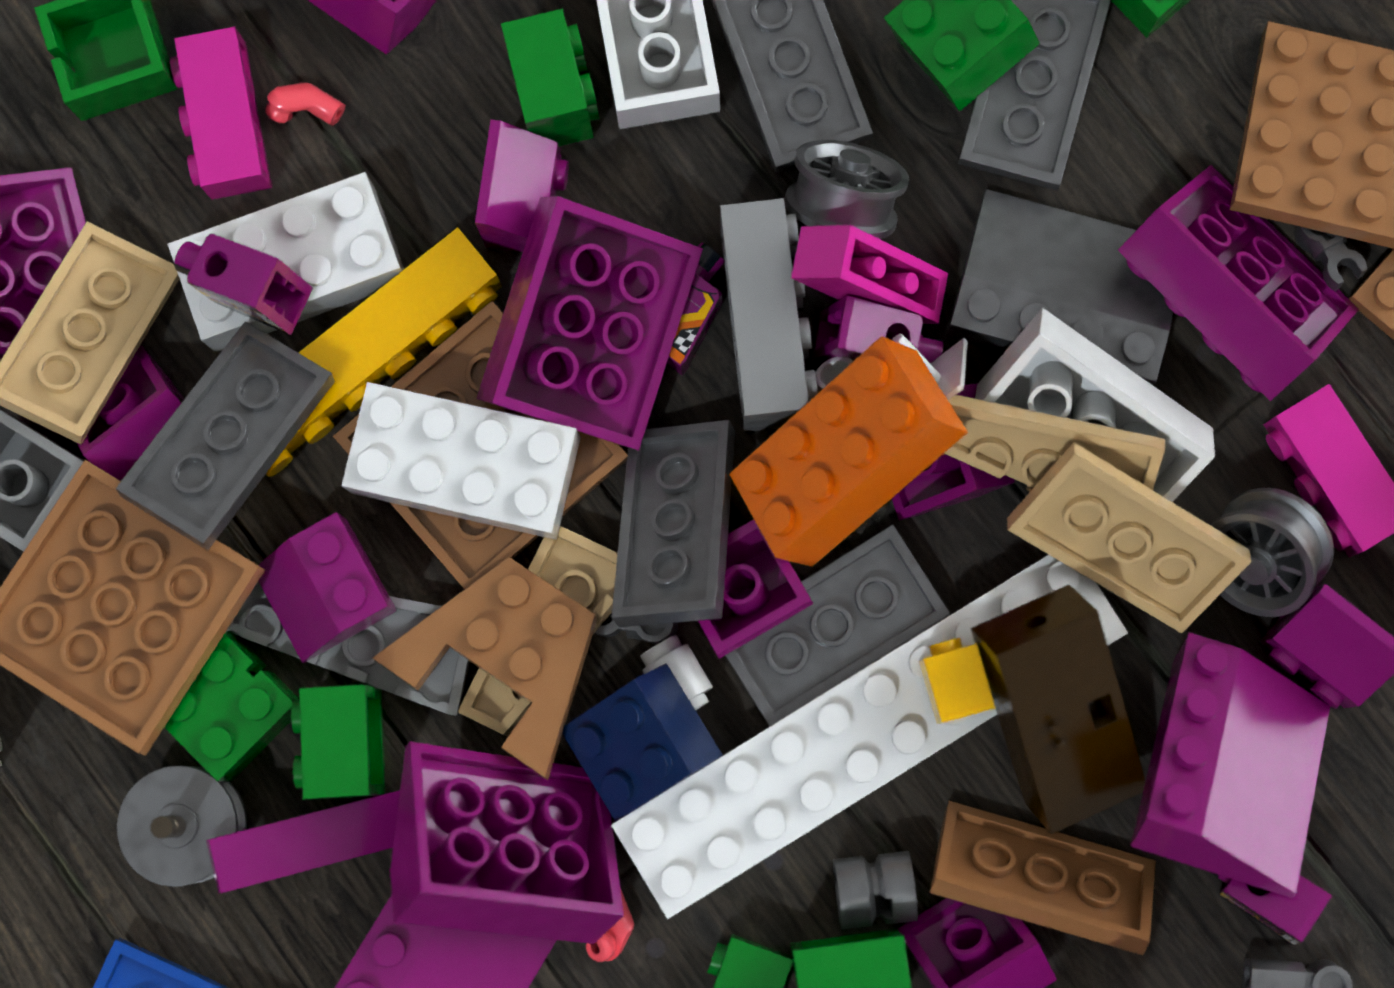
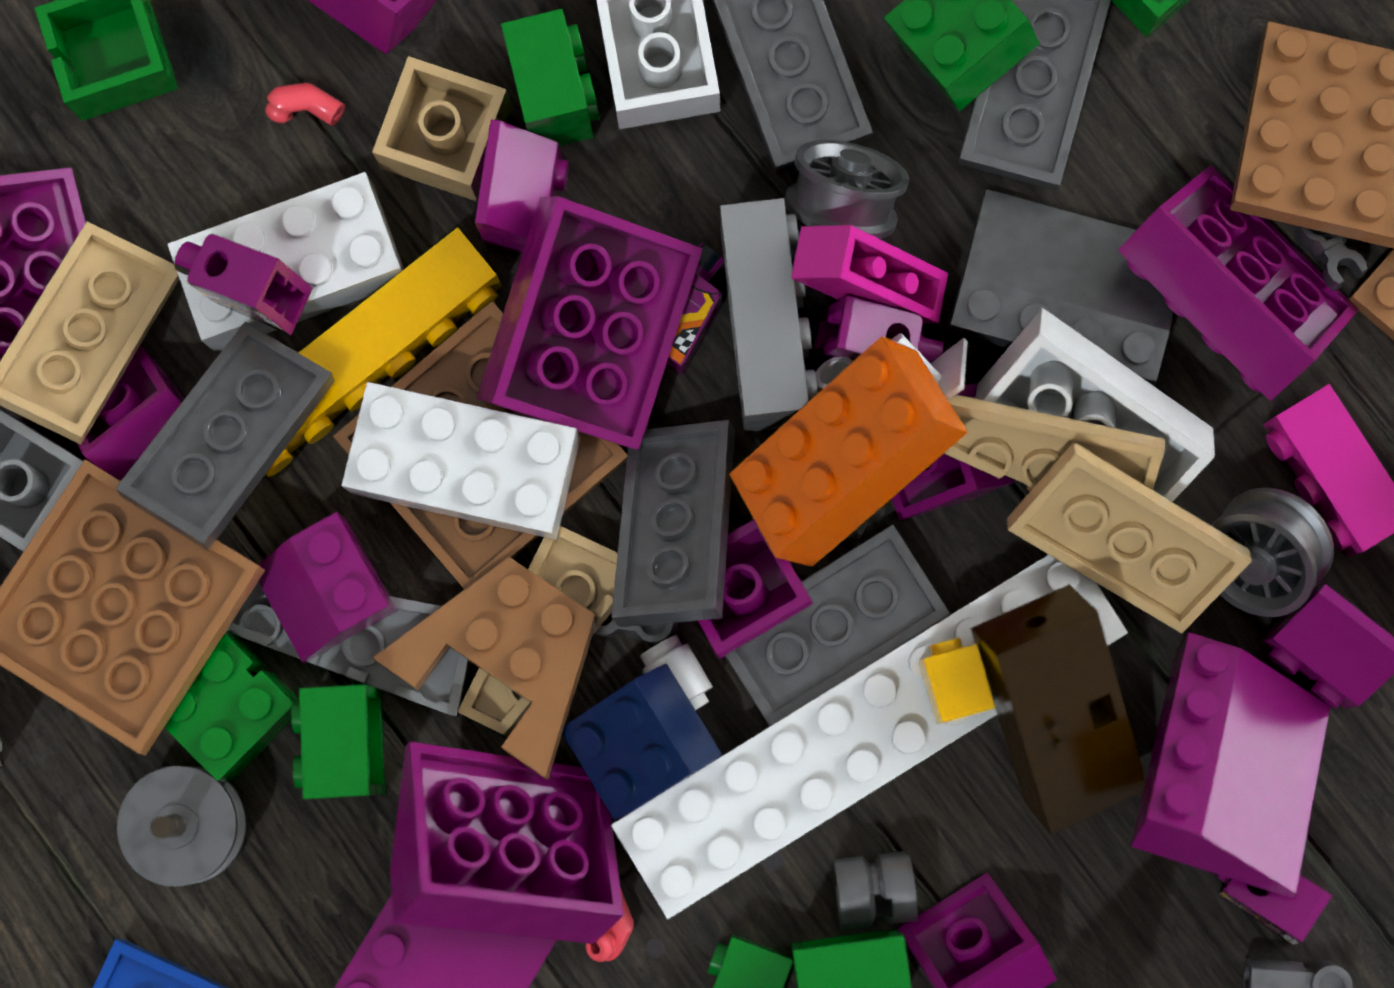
dark pink brick [170,26,272,200] -> none
magenta tile [206,790,400,894] -> none
medium nougat plate [930,801,1156,955] -> none
none -> tan brick [372,56,512,202]

